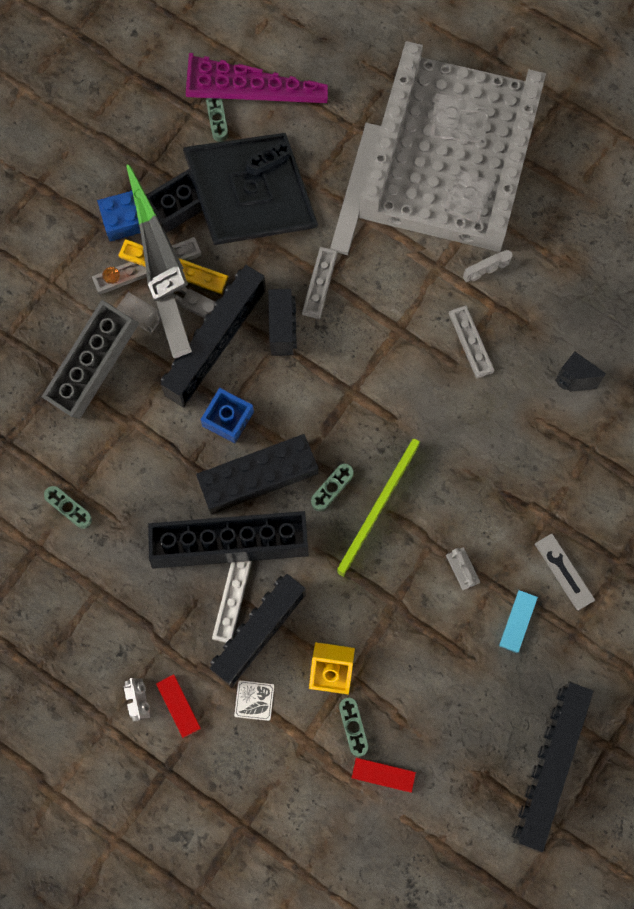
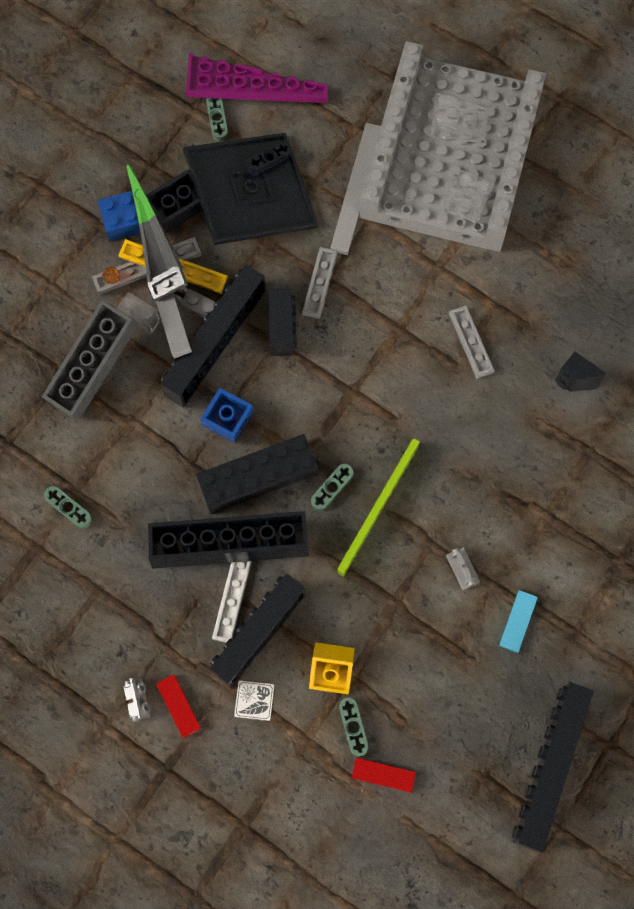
light grey hinge [463,250,513,283] -> none
light grey tile [535,534,595,611] -> none

